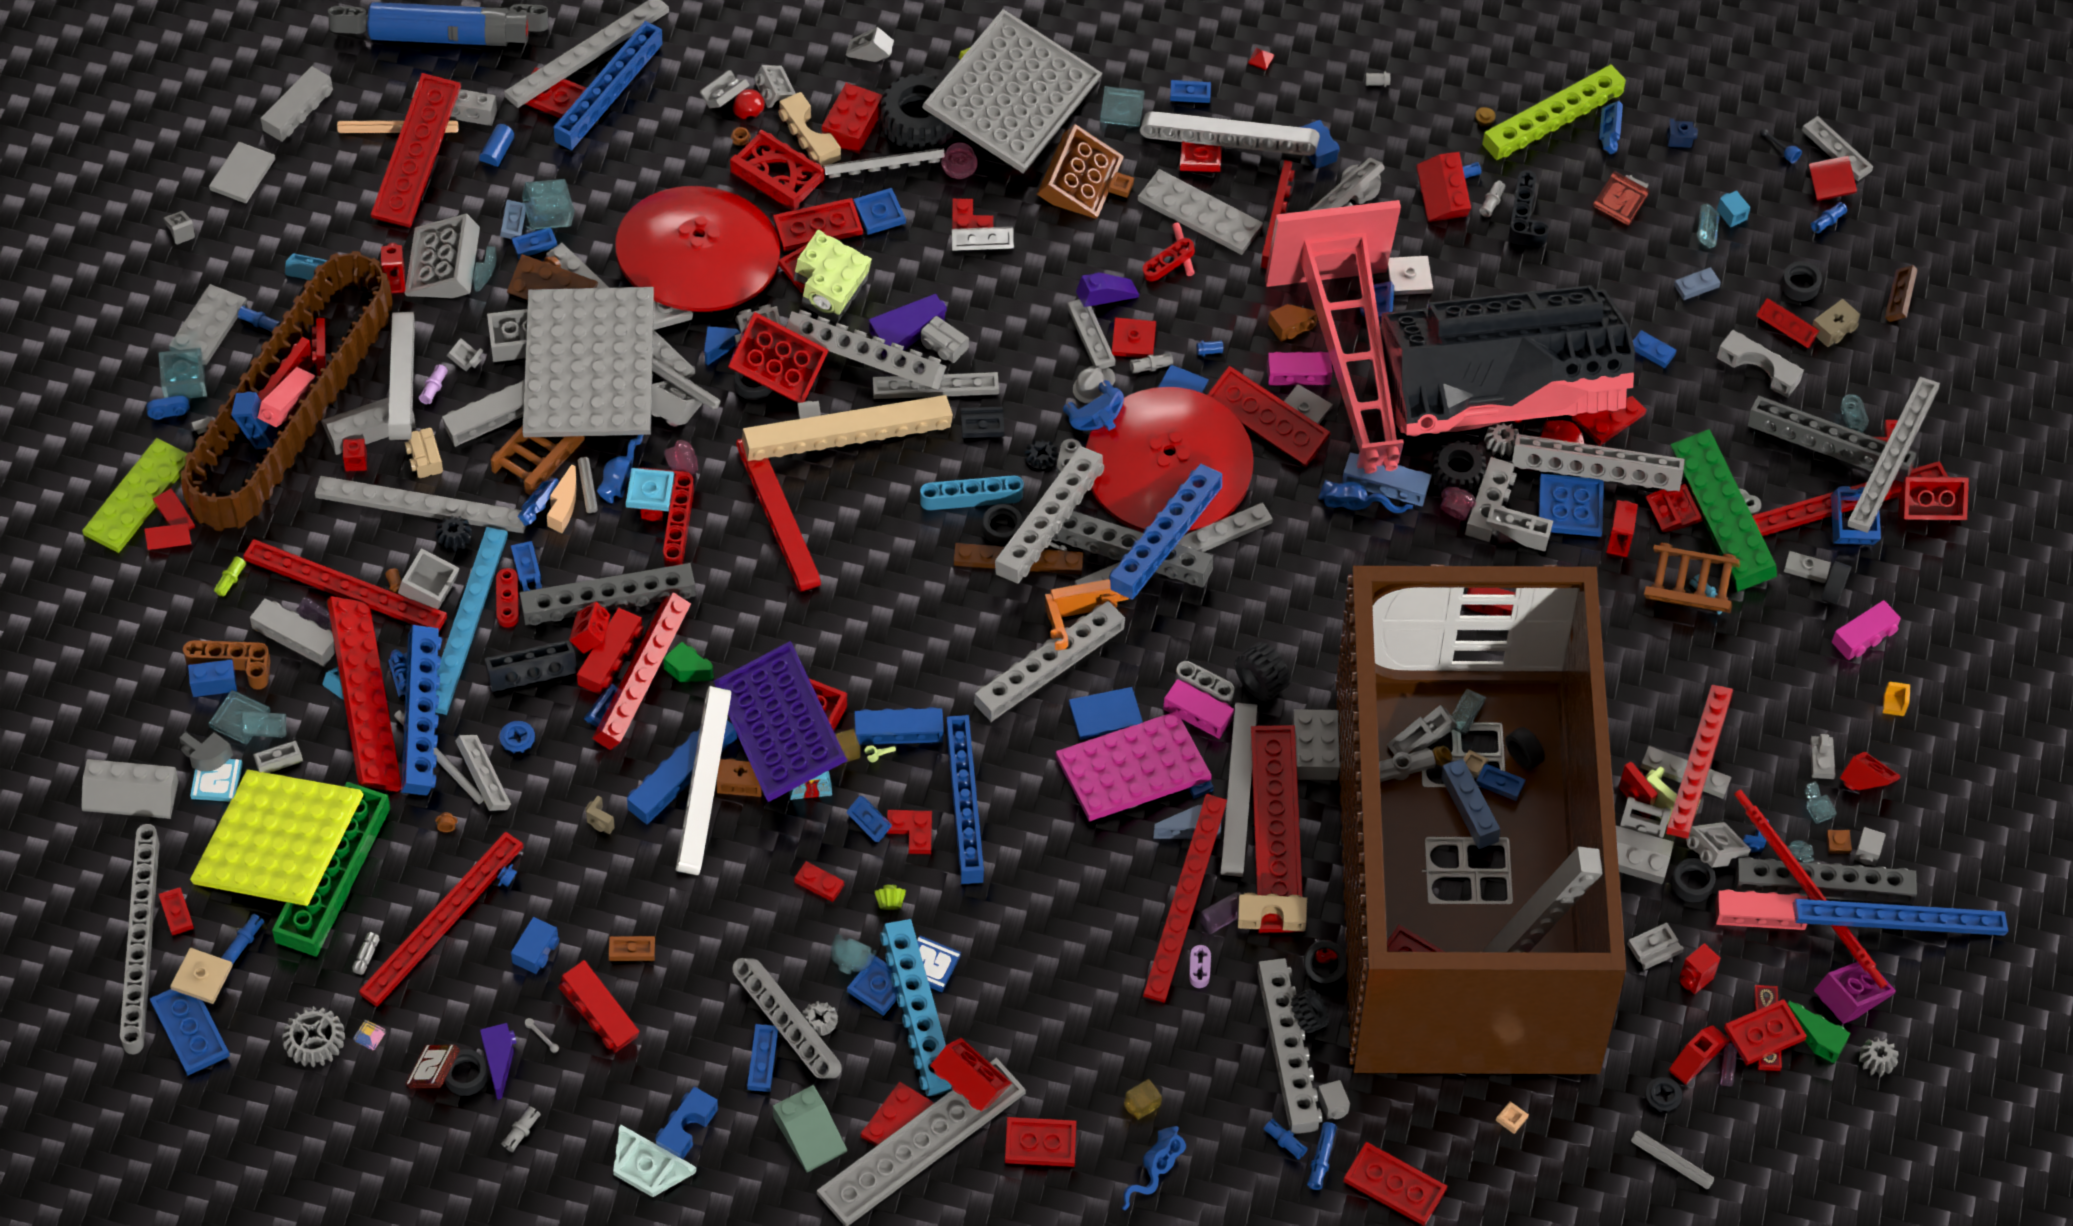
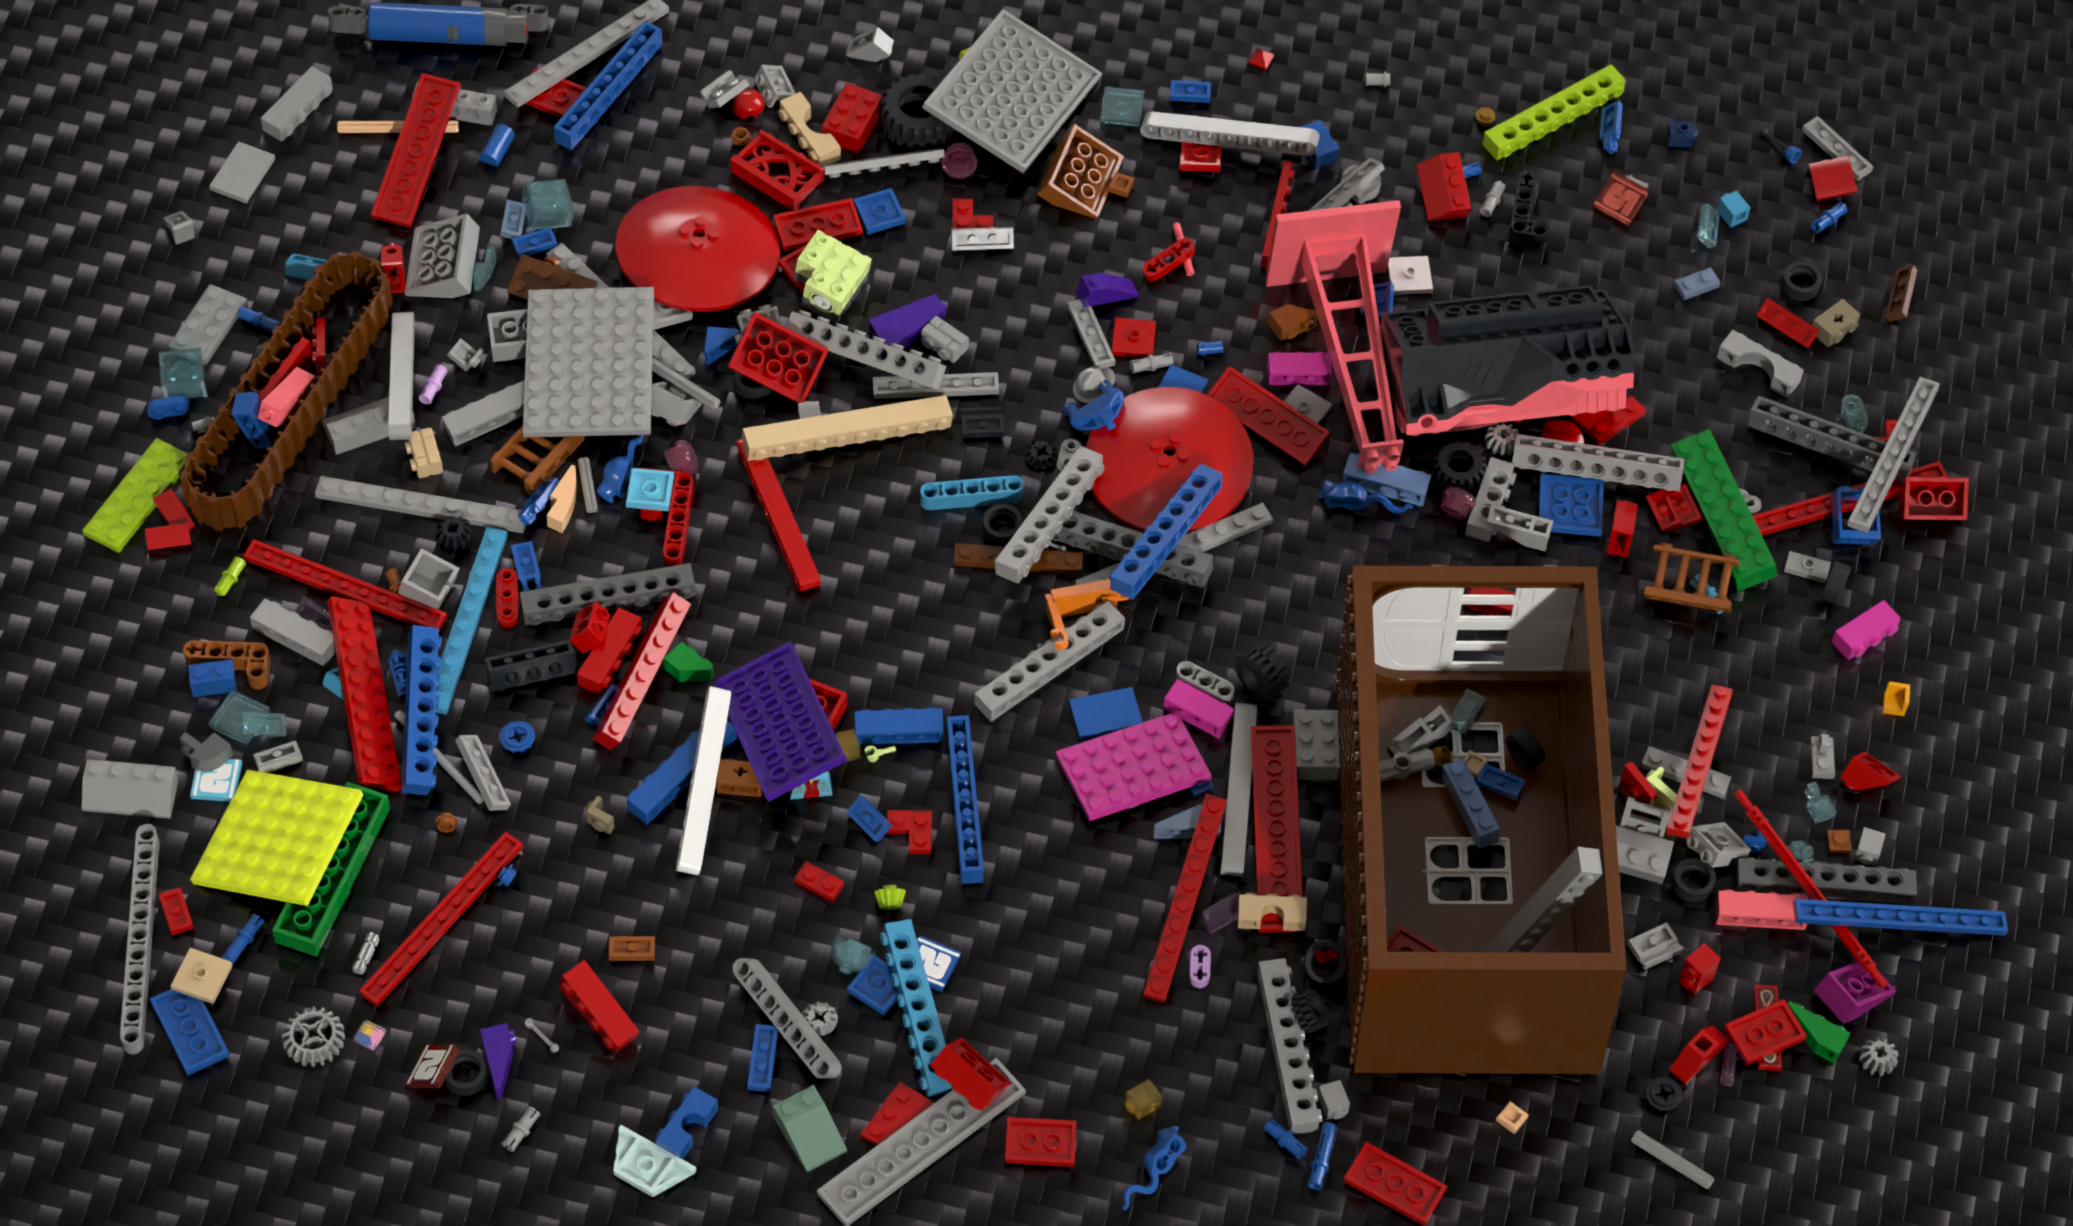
red brick [343,439,367,471] -> none
blue brick [511,917,560,974] -> none
light grey plate [1138,169,1263,255] -> none
blue plate [1633,330,1676,368] -> none

